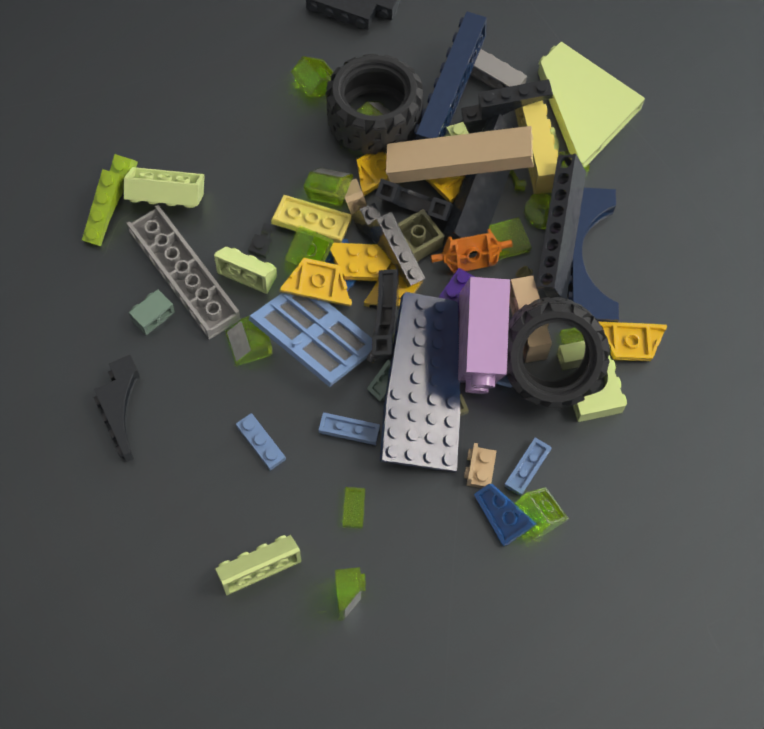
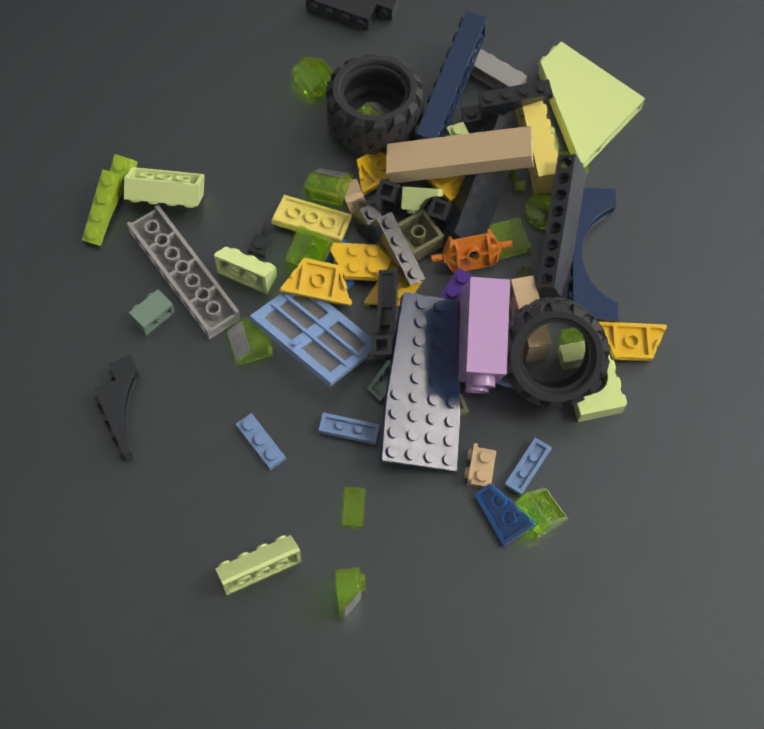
none -> yellowish green arch [401,187,443,214]

